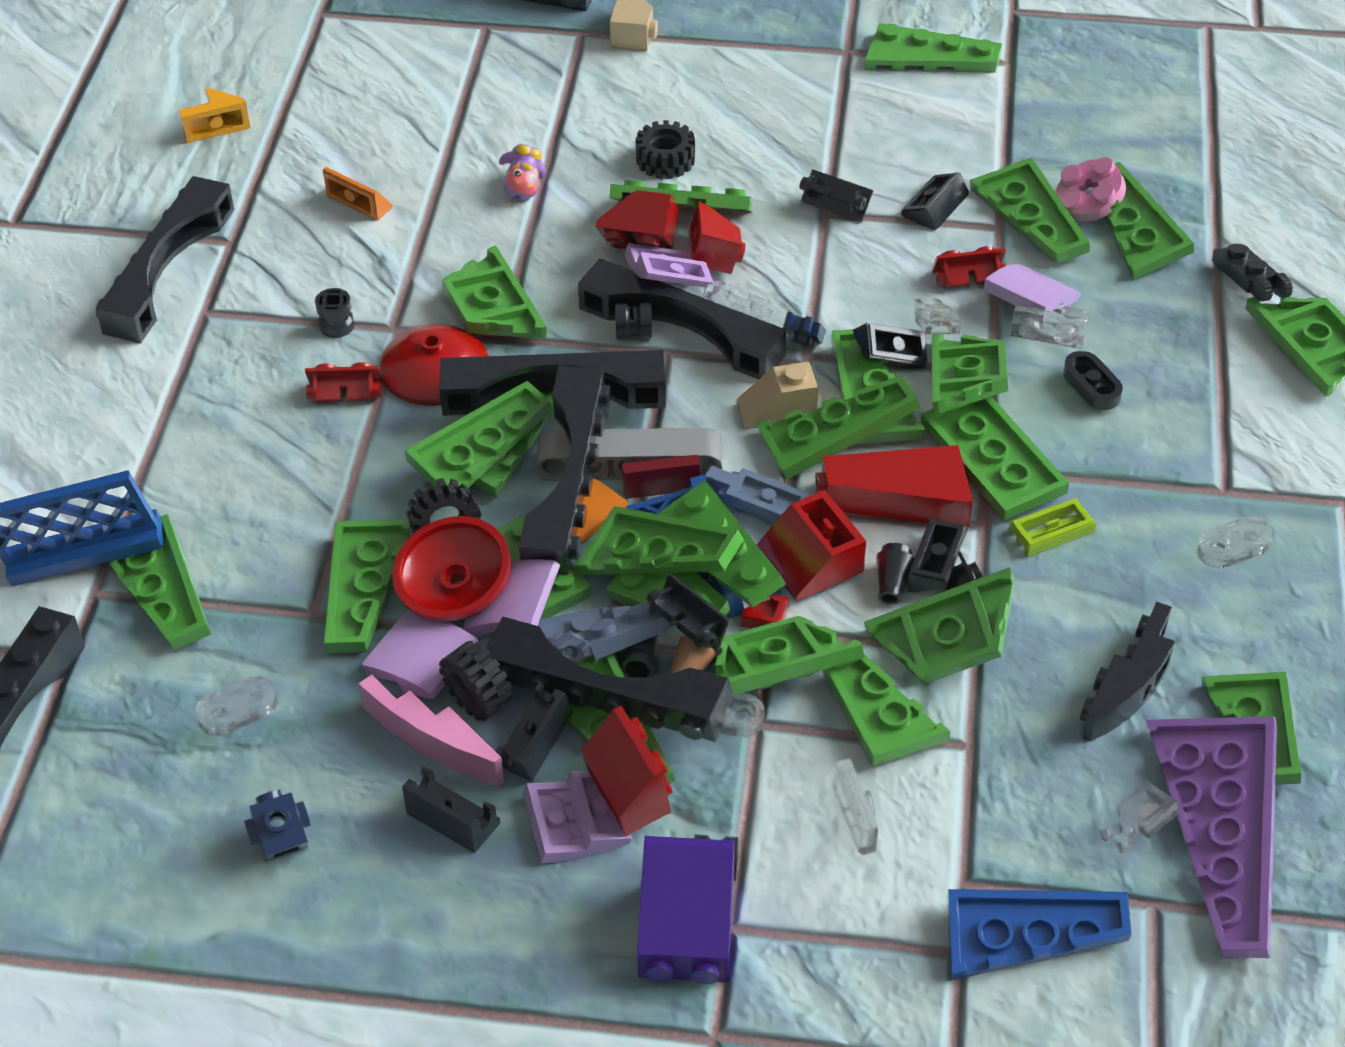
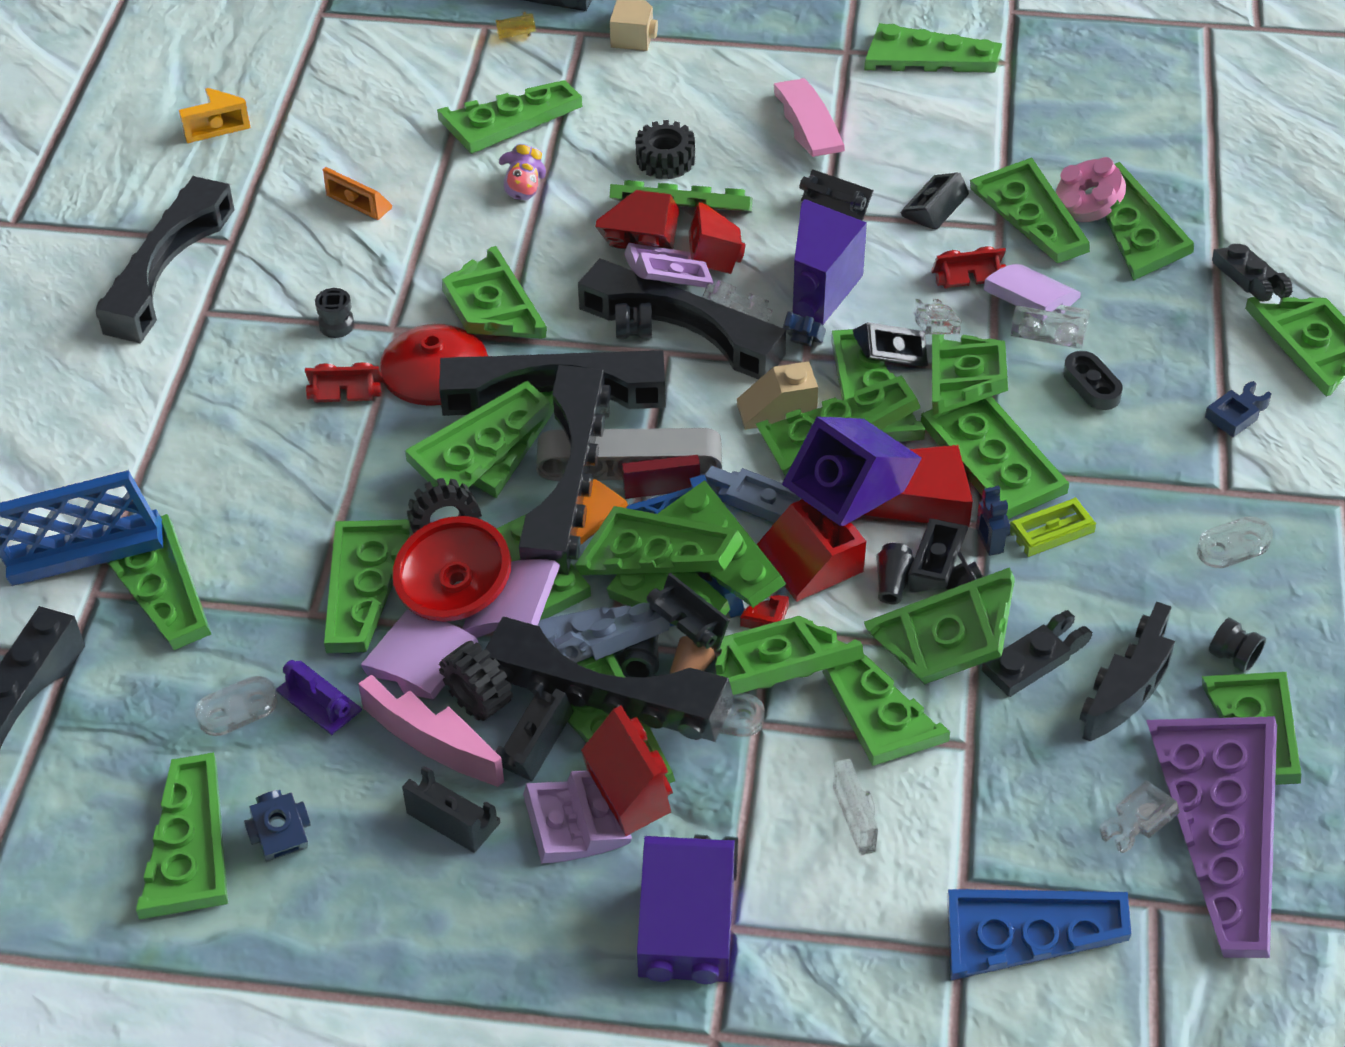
none -> bright green wing [136,752,228,920]
none -> dark purple hinge [276,660,362,736]
none -> bright green wing [437,80,583,154]
none -> clear yellow pin [495,11,536,40]
none -> bright pink slope [774,78,845,157]
none -> dark purple slope [782,416,922,526]
none -> dark purple slope [792,199,867,325]
none -> dark blue plate [976,486,1010,556]
none -> black hinge [981,610,1093,697]
none -> dark blue plate [1205,381,1272,437]
none -> black wheel [1209,617,1266,673]

